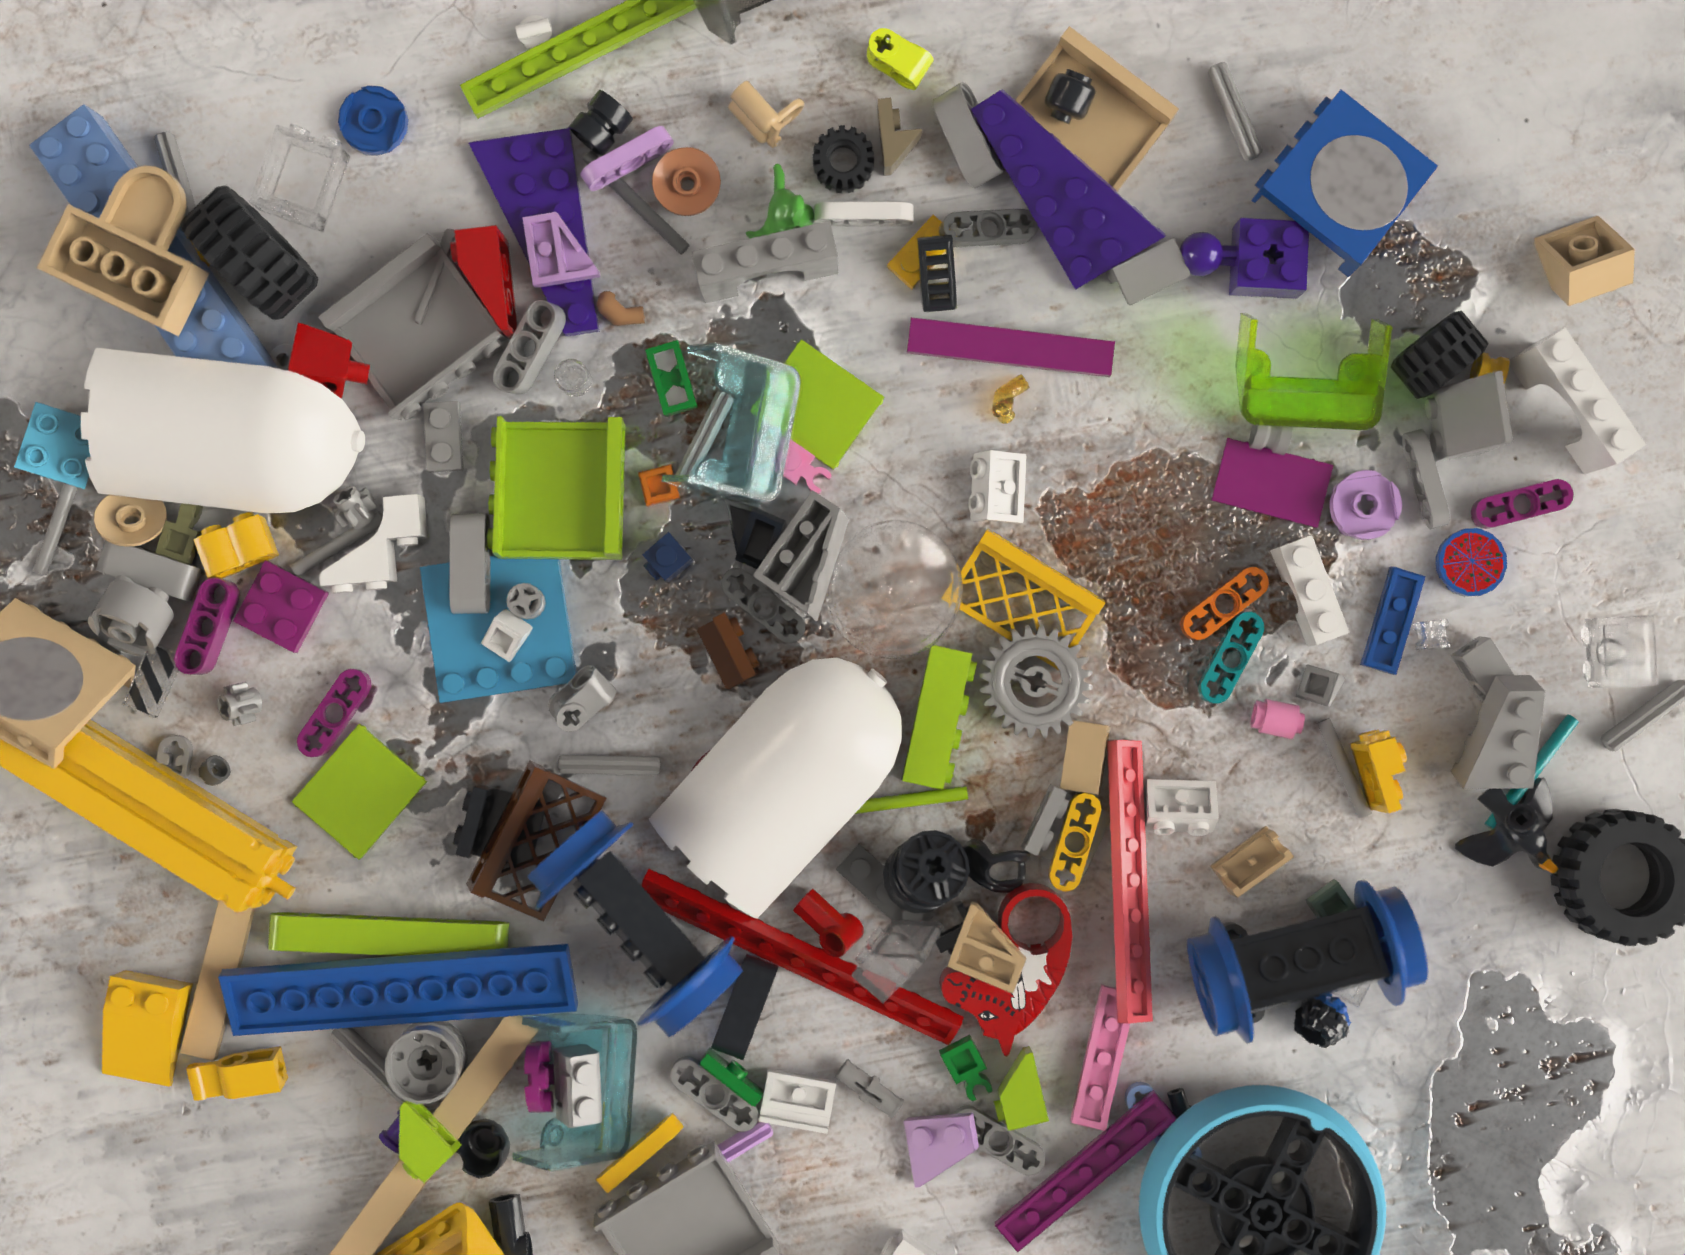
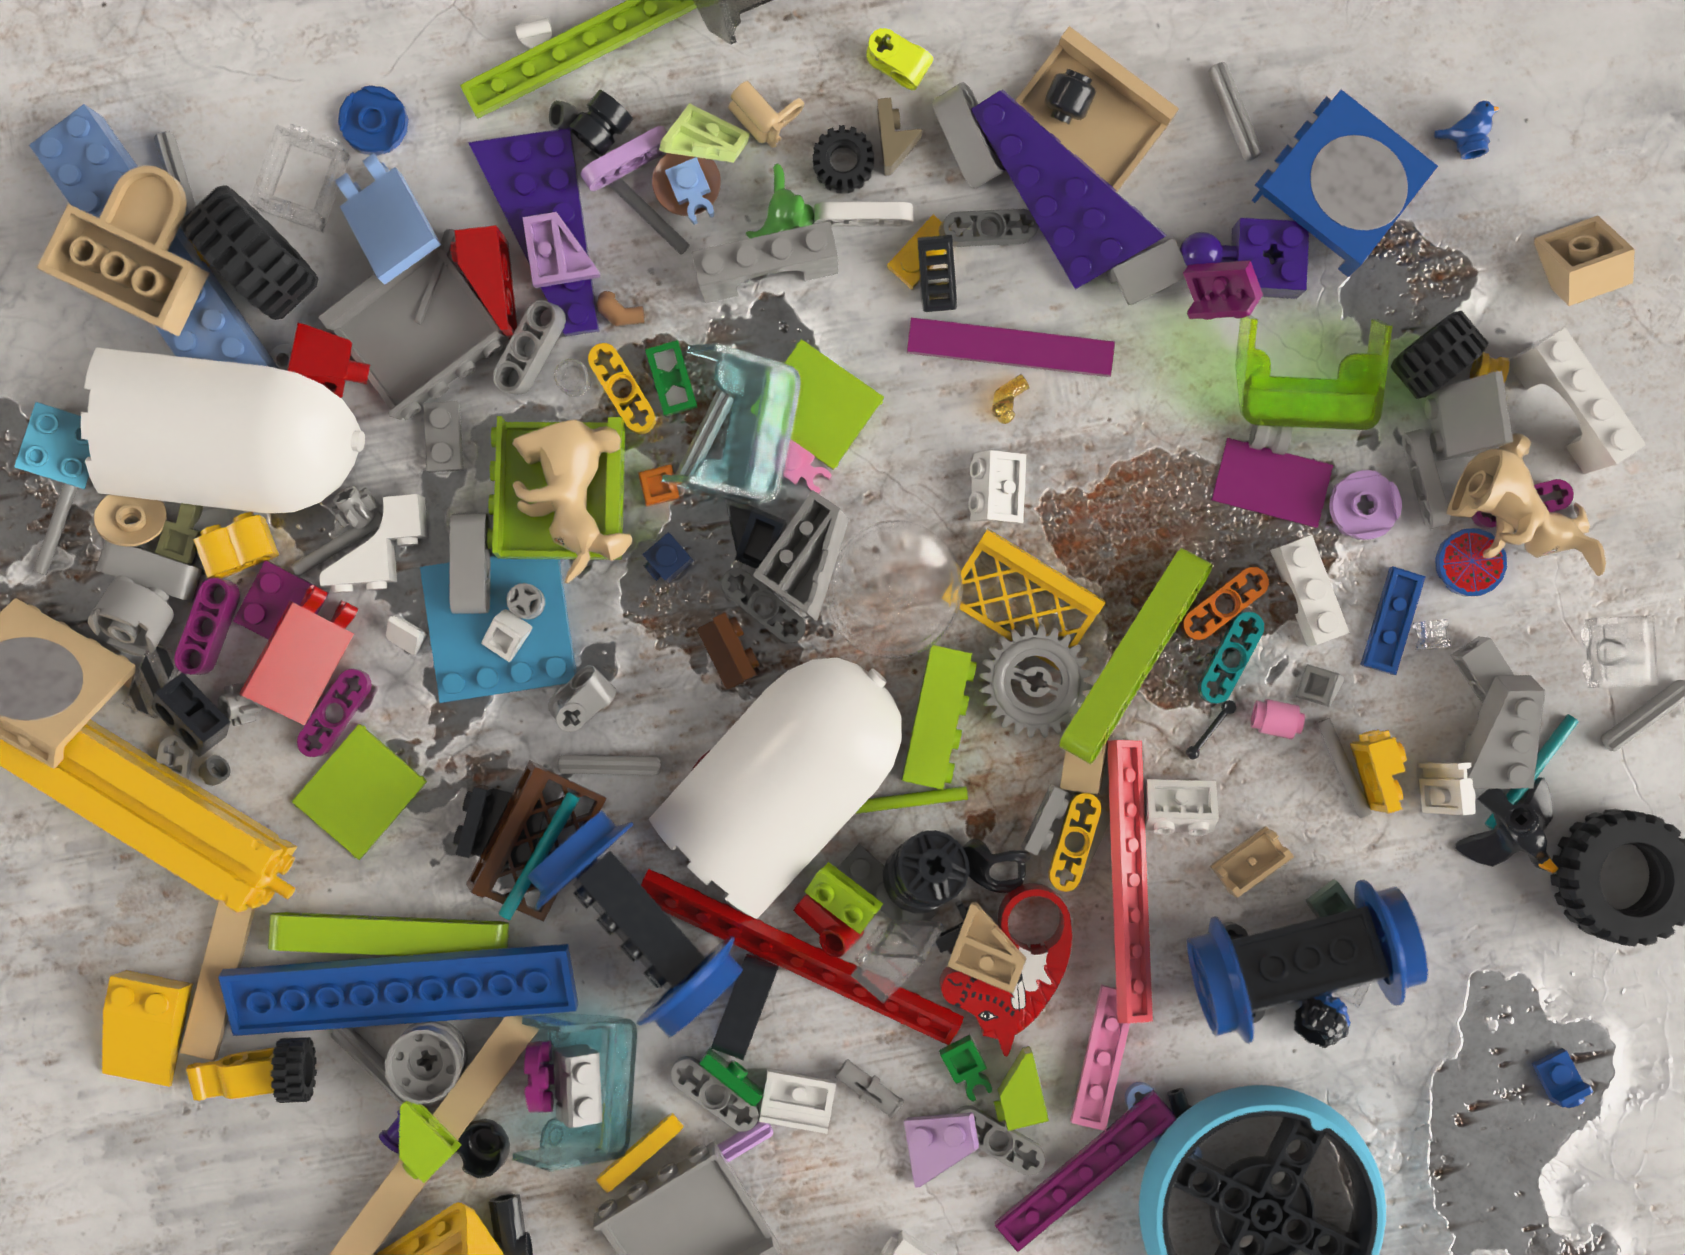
none -> black brick [151,672,231,757]
none -> tile [239,584,359,726]
none -> black tyre [271,1037,317,1103]
none -> light blue tile [335,153,441,284]
none -> white slope [386,615,427,655]
none -> teal bar [498,791,580,920]
none -> tan animal [512,419,632,584]
none -> dark grey hinge [549,100,578,129]
none -> yellow beam [588,343,656,434]
none -> yellowish green wing [659,103,750,163]
none -> light blue plate [665,157,714,225]
none -> lime bracket [804,862,884,934]
none -> lime beam [1059,548,1213,764]
none -> magenta bracket [1183,260,1263,320]
none -> black hinge [1186,700,1236,760]
none -> white plate [1418,762,1476,815]
none -> blue animal [1434,100,1499,160]
none -> tan animal [1447,433,1606,576]
none -> blue bracket [1531,1048,1593,1108]

